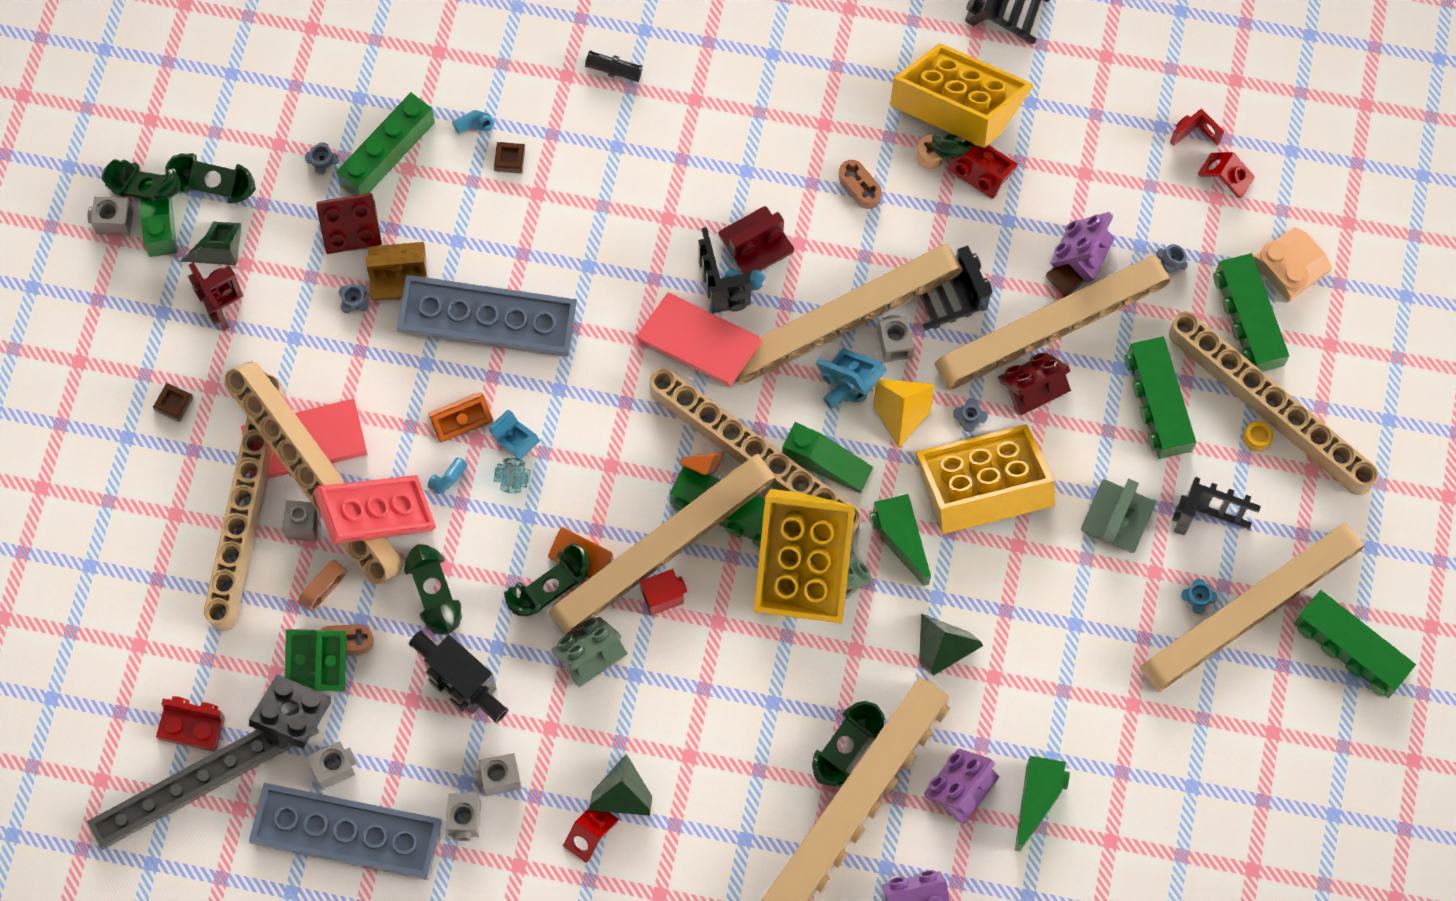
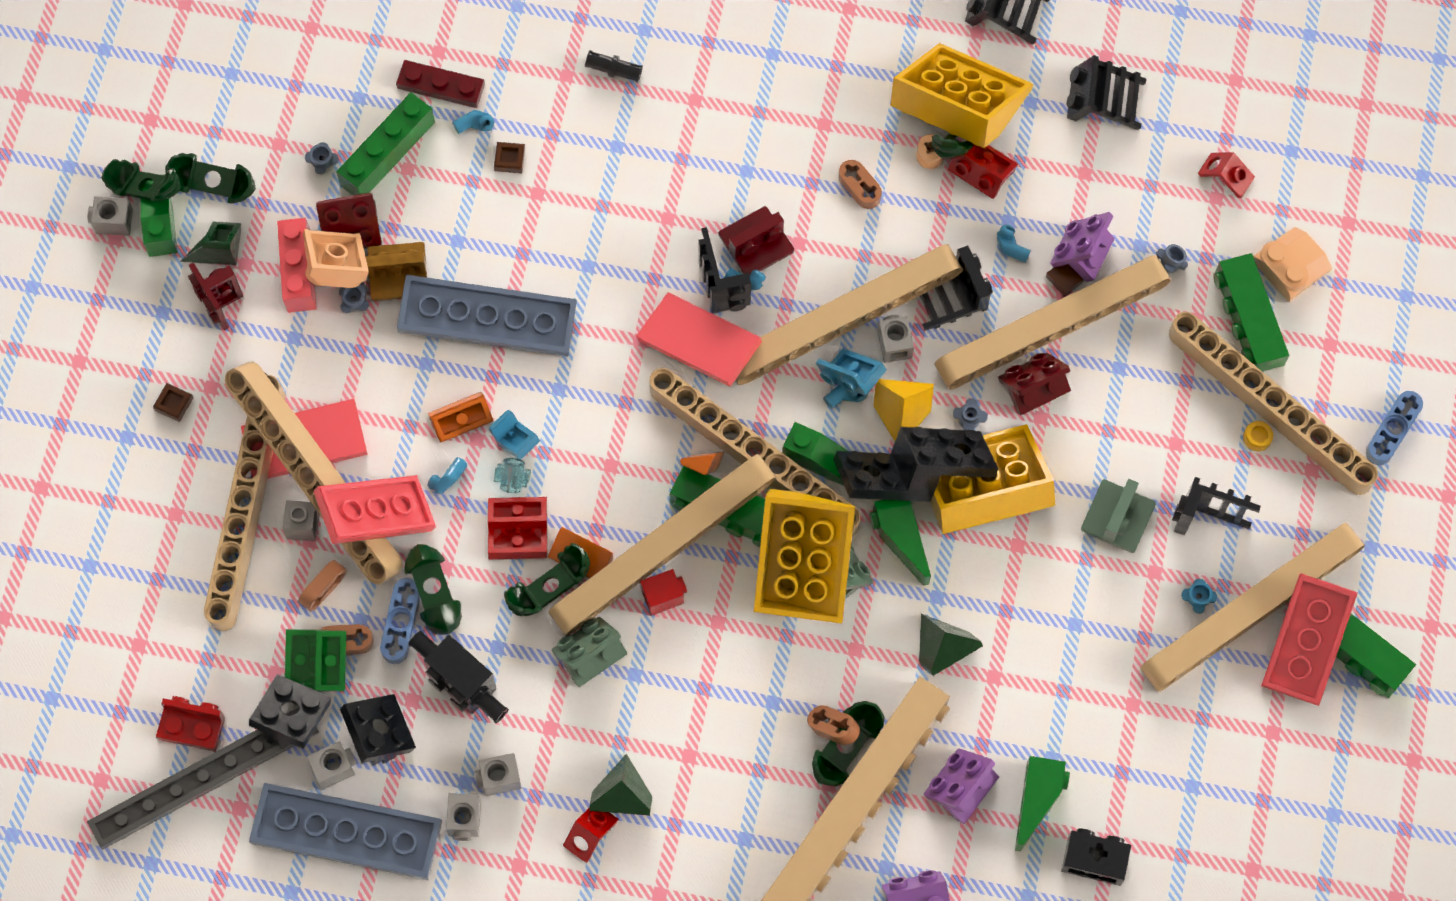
green brick [1125,336,1196,459] -> none
red bracket [1170,108,1224,146] -> none
none -> coral brick [277,218,317,313]
none -> light nougat slope [303,229,369,288]
none -> black piece [340,694,416,766]
none -> medium blue beam [380,578,420,664]
none -> dark red plate [396,60,485,108]
none -> red slope [488,497,548,560]
none -> nougat beam [807,705,860,745]
none -> black bracket [833,427,998,502]
none -> dark azure arm [997,225,1031,263]
none -> black brick [1061,828,1131,886]
none -> black plate [1066,55,1147,130]
none -> coral tile [1261,573,1358,706]
none -> medium blue beam [1366,391,1423,465]

